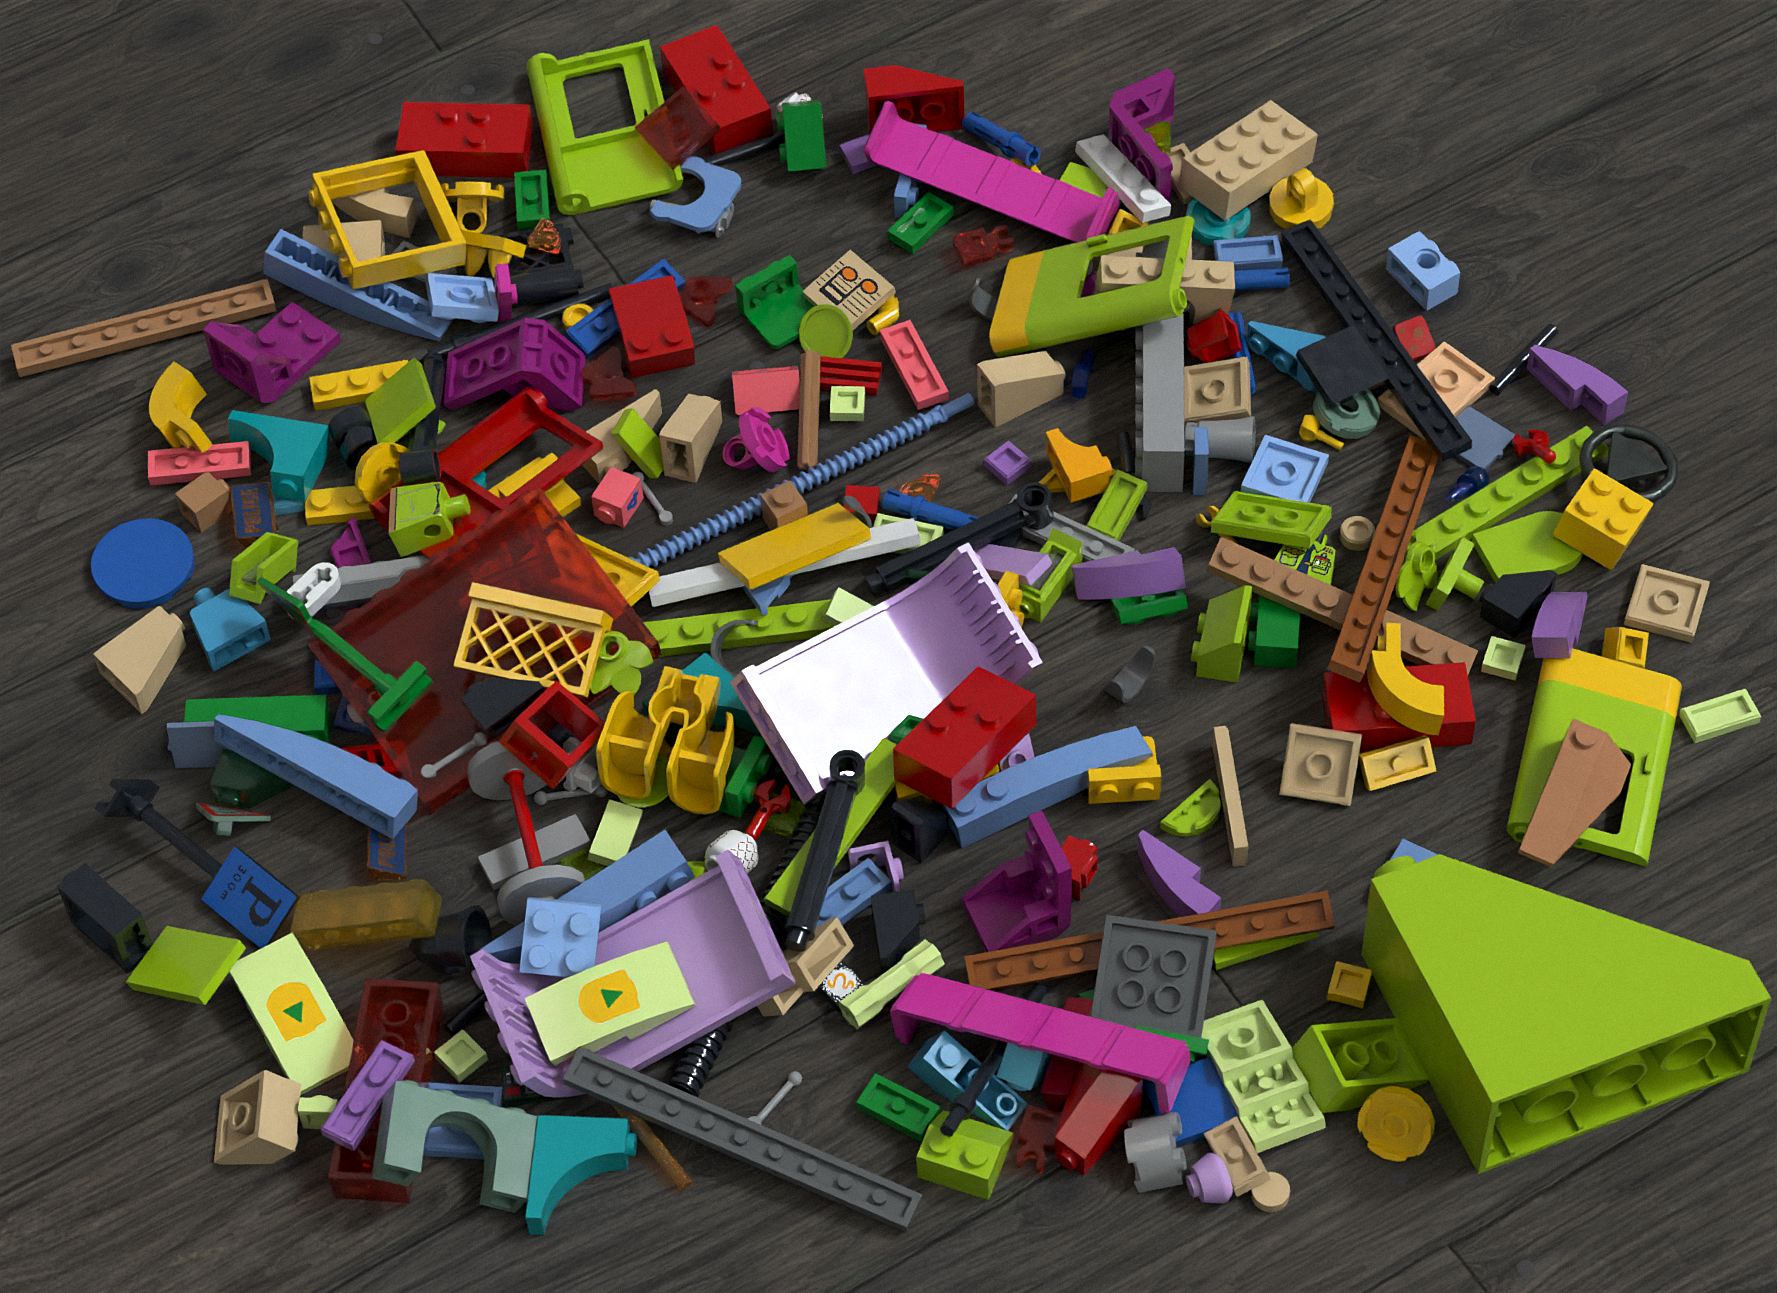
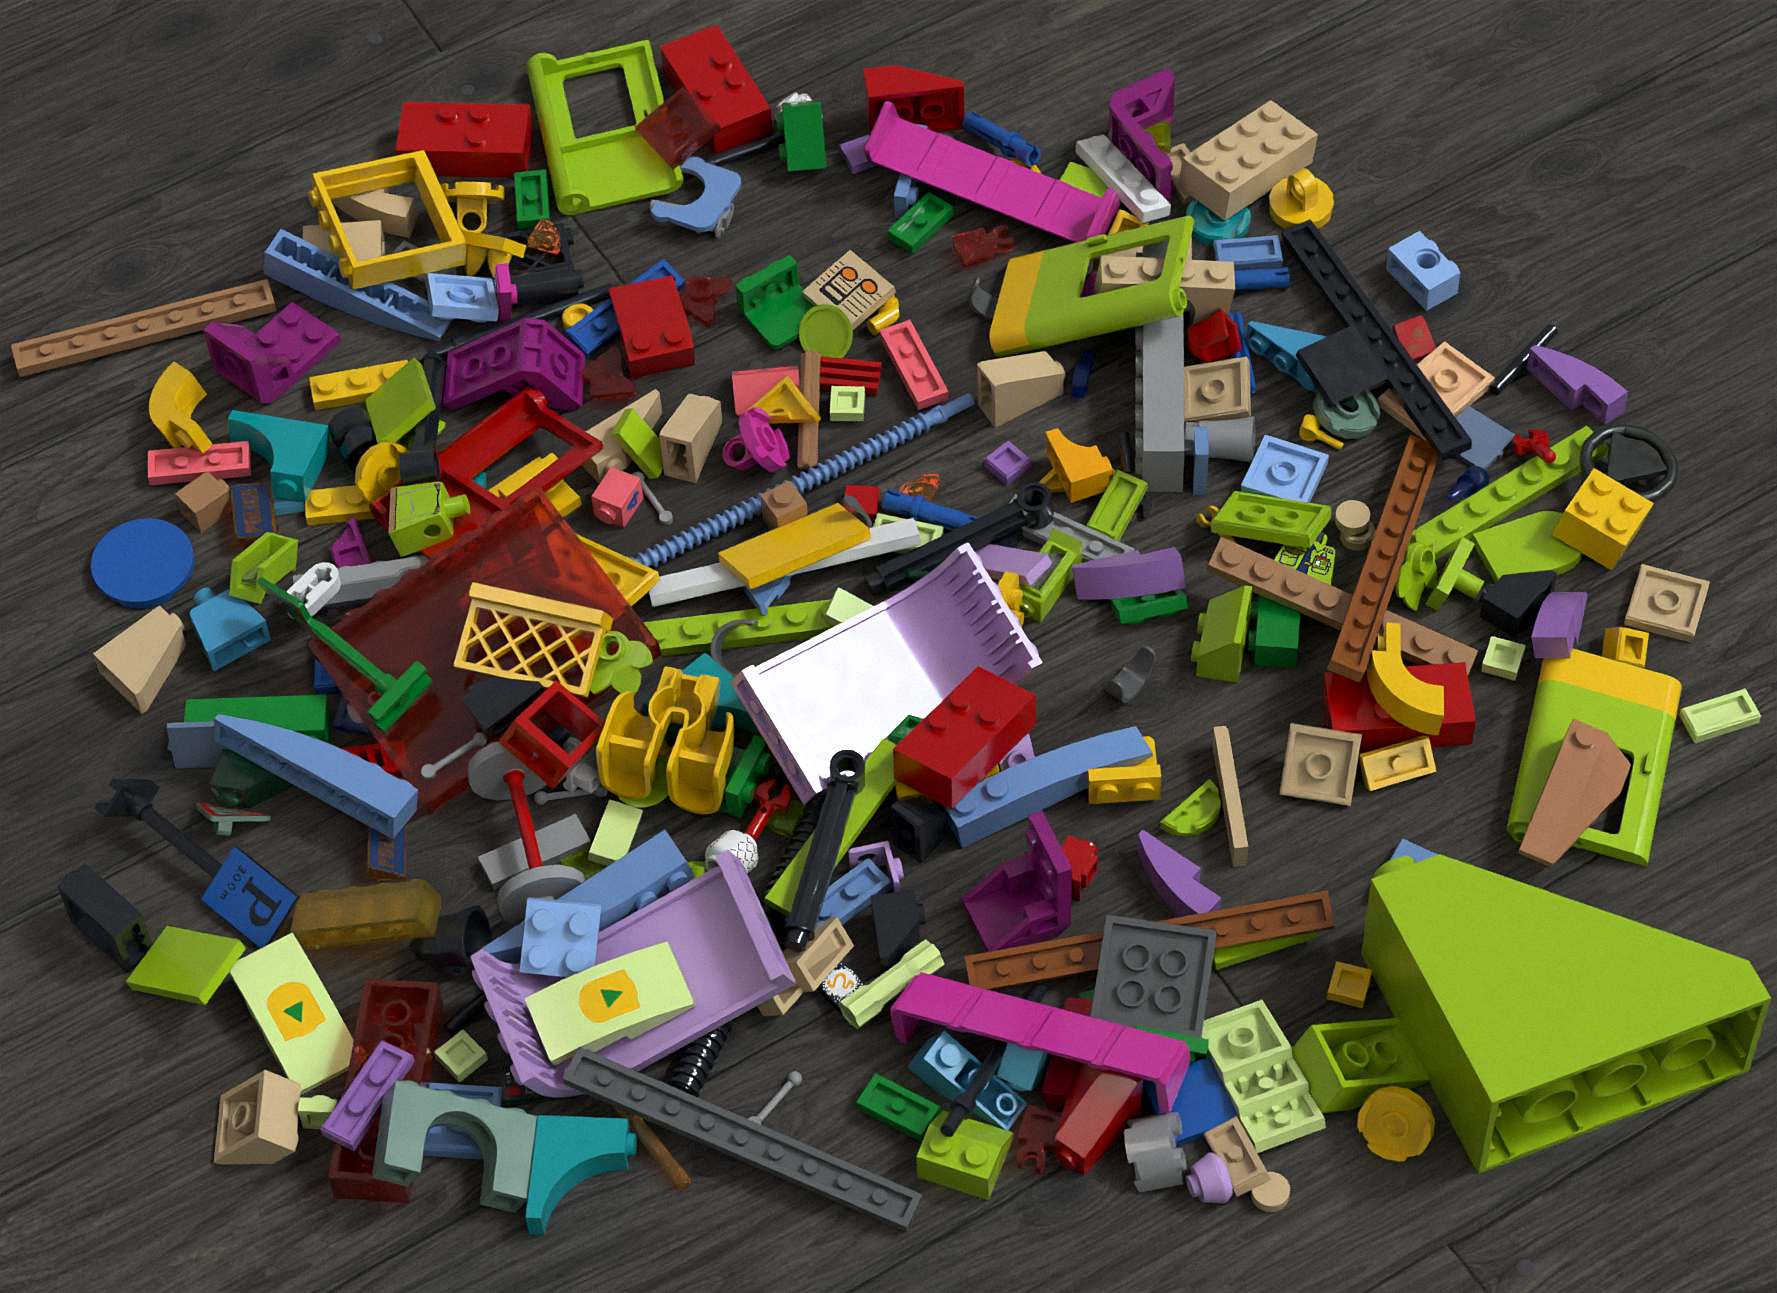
none -> yellow tile [748,376,821,424]
none -> tan tile [1335,500,1370,535]

